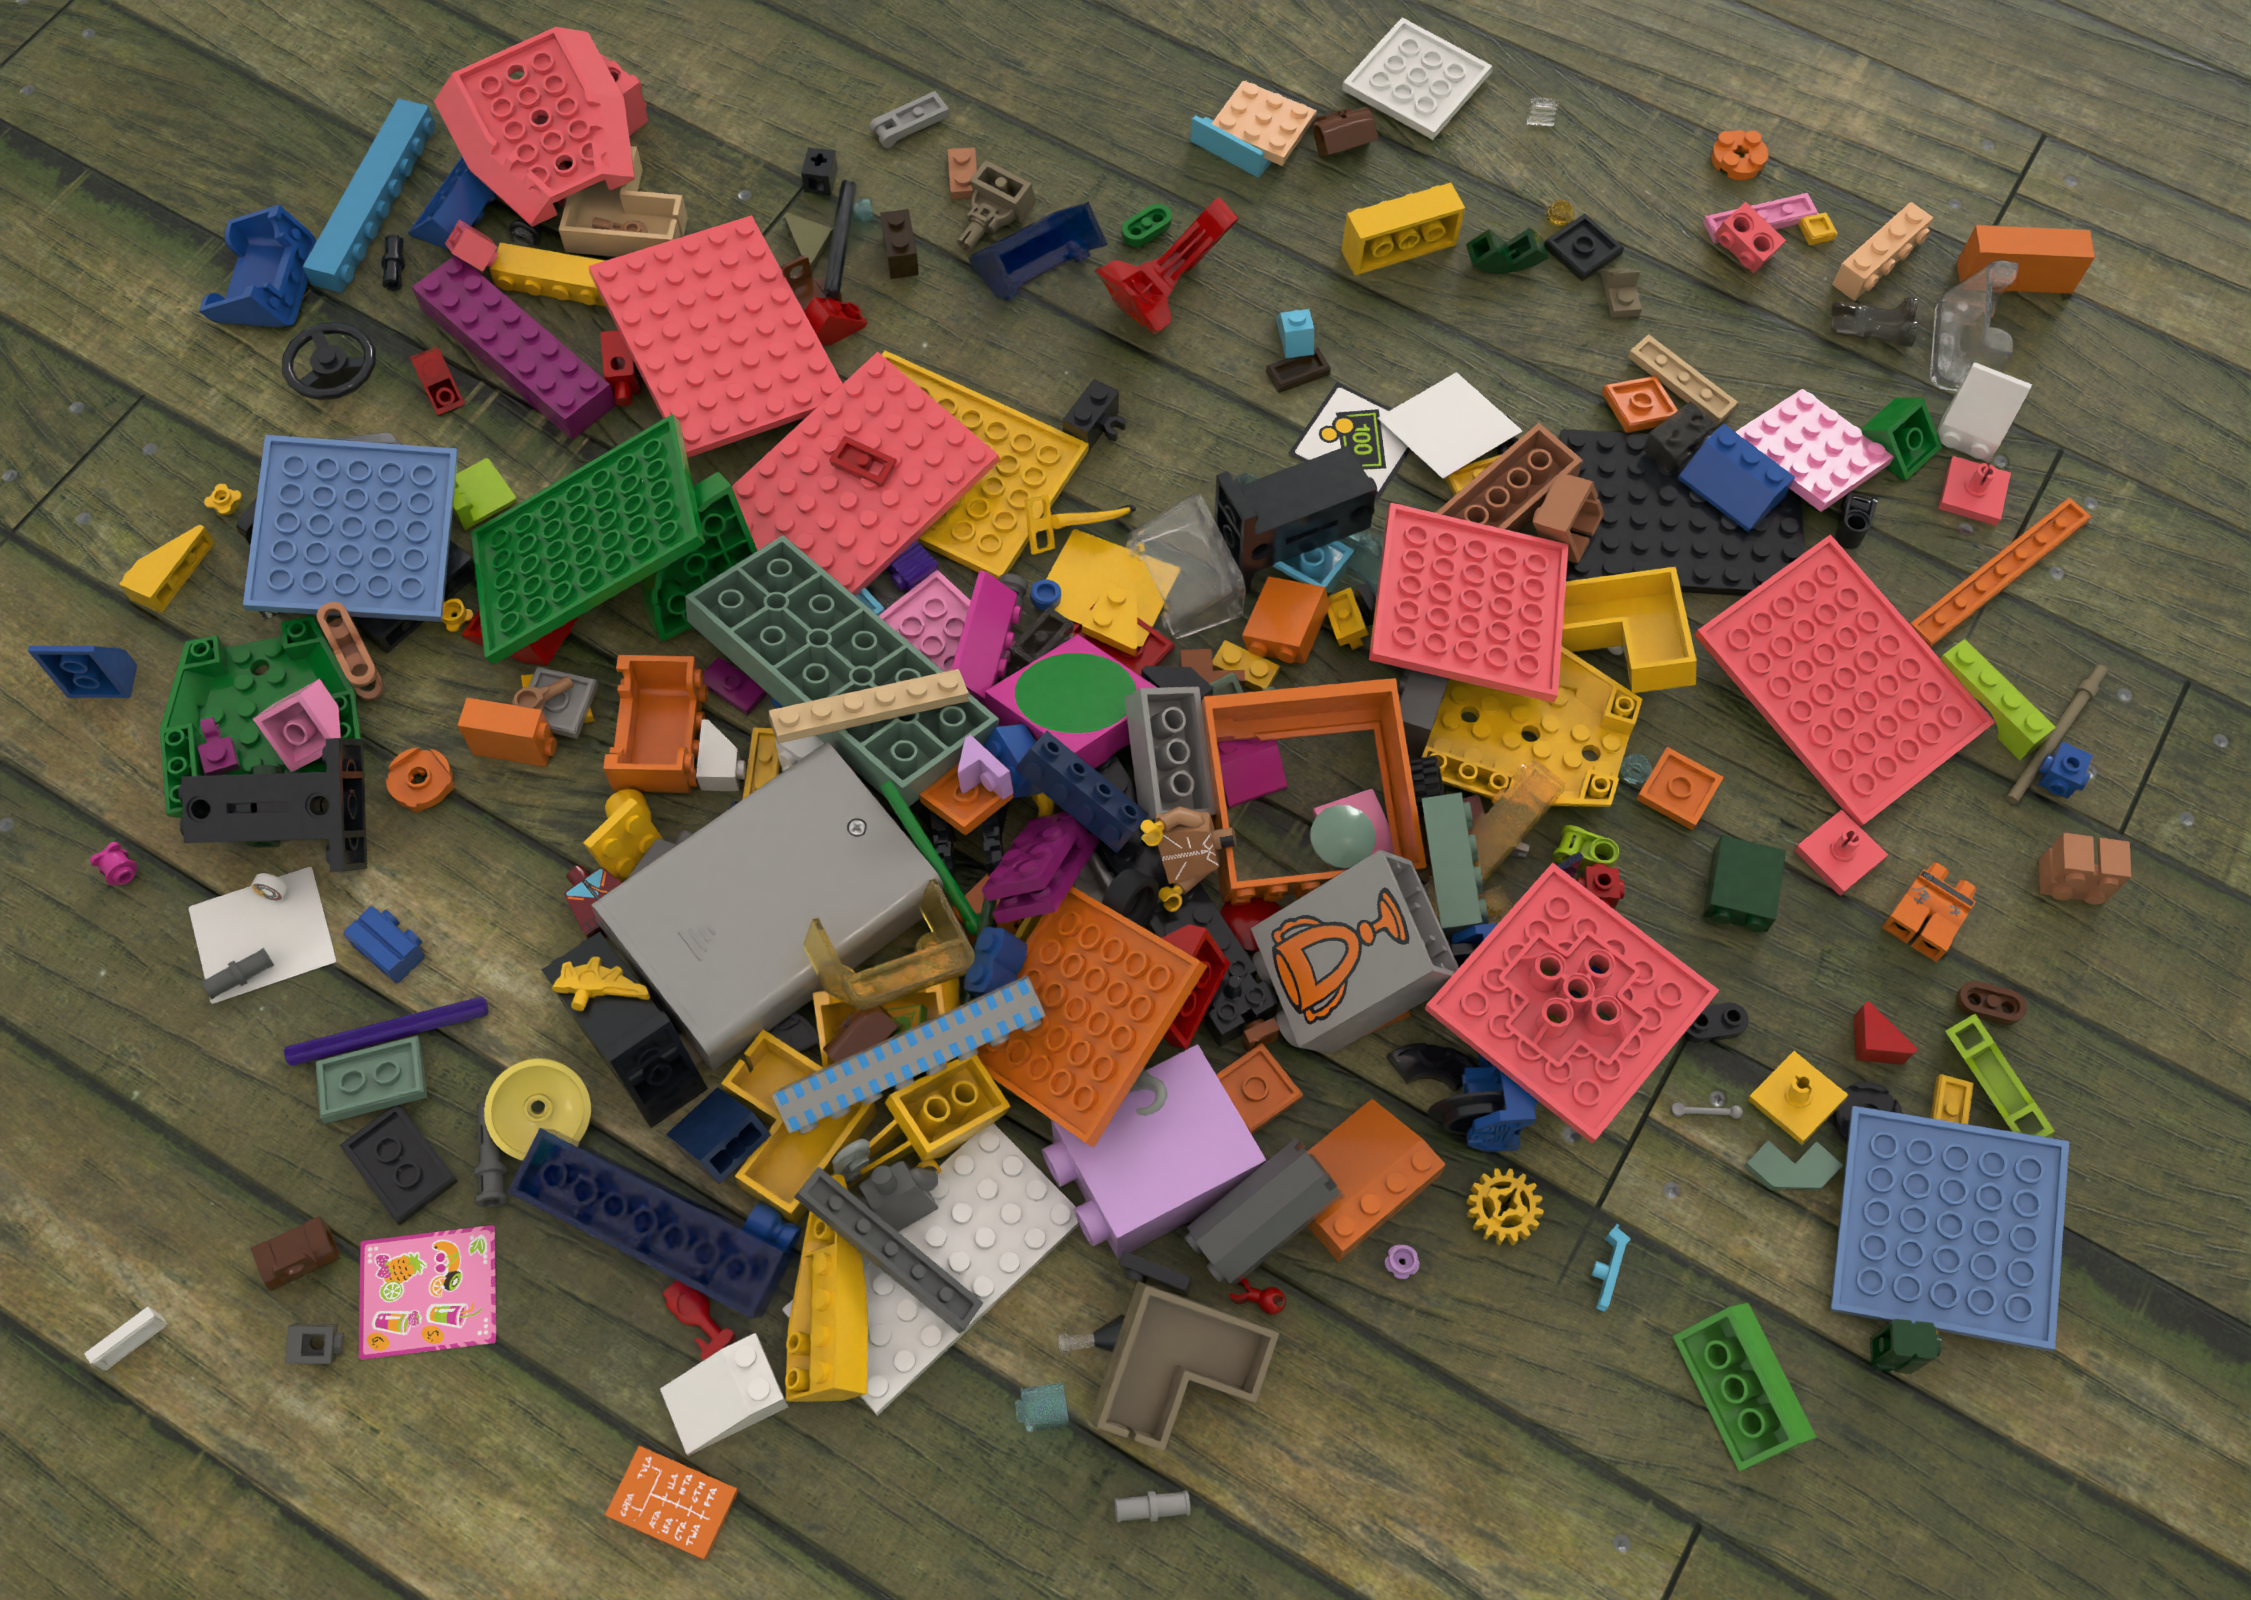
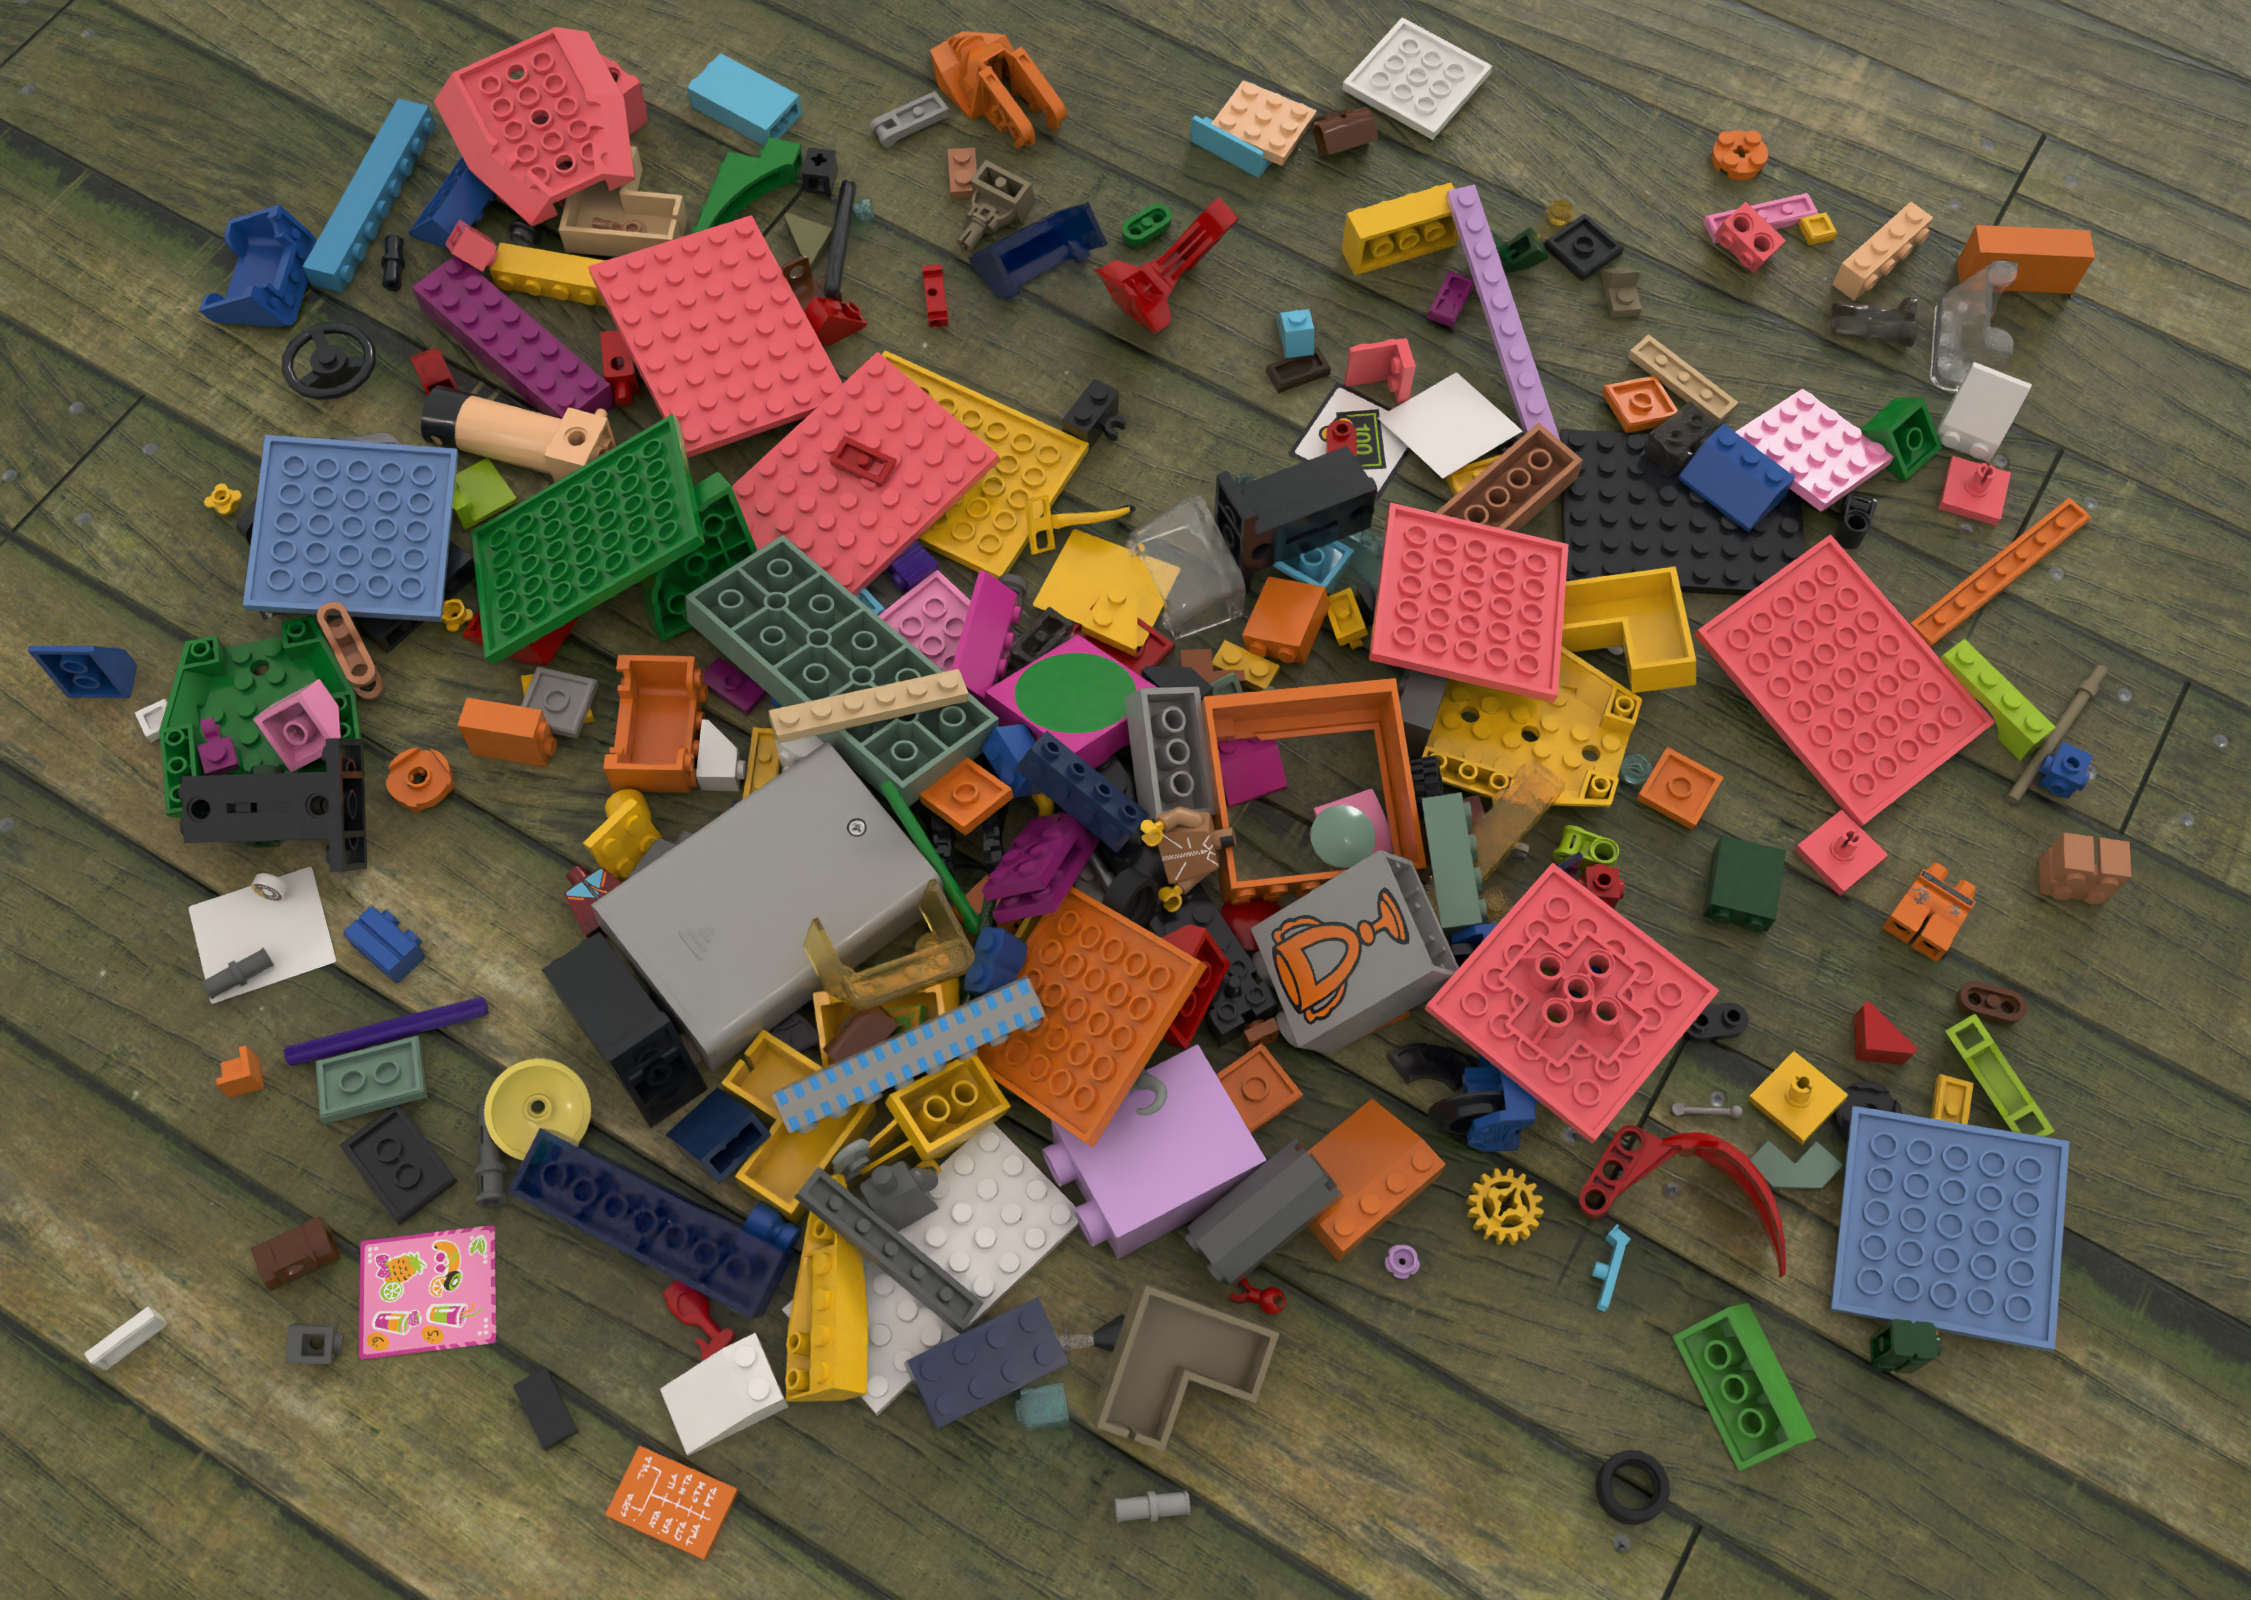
dark pink brick [90,842,137,885] -> none
yellow slope [119,524,215,614] -> none
medium nougat plate [512,676,574,711] -> none
yellow piece [551,956,650,1011] -> none
dark brown brick [880,209,919,279] -> none
lavender slope [958,735,1013,799] -> none
blue tile [1030,579,1061,611] -> none
black plate [1119,1251,1192,1296] -> none
clear tile [1526,97,1559,126] -> none
nougat piece [1533,472,1605,563] -> none
none -> white plate [135,699,167,743]
none -> orange panel [216,1045,264,1098]
none -> light nougat piece [421,385,616,483]
none -> black tile [513,1367,579,1451]
none -> medium azure brick [687,53,802,147]
none -> green arch [691,137,804,234]
none -> dark blue brick [904,1297,1069,1430]
none -> red piece [922,264,949,328]
none -> orange connector [930,31,1067,149]
none -> red plate [1326,420,1357,456]
none -> coral bracket [1344,338,1416,403]
none -> magenta plate [1427,271,1475,328]
none -> lavender plate [1446,185,1560,440]
none -> red piece [1579,1125,1786,1278]
none -> black tyre [1596,1450,1670,1525]

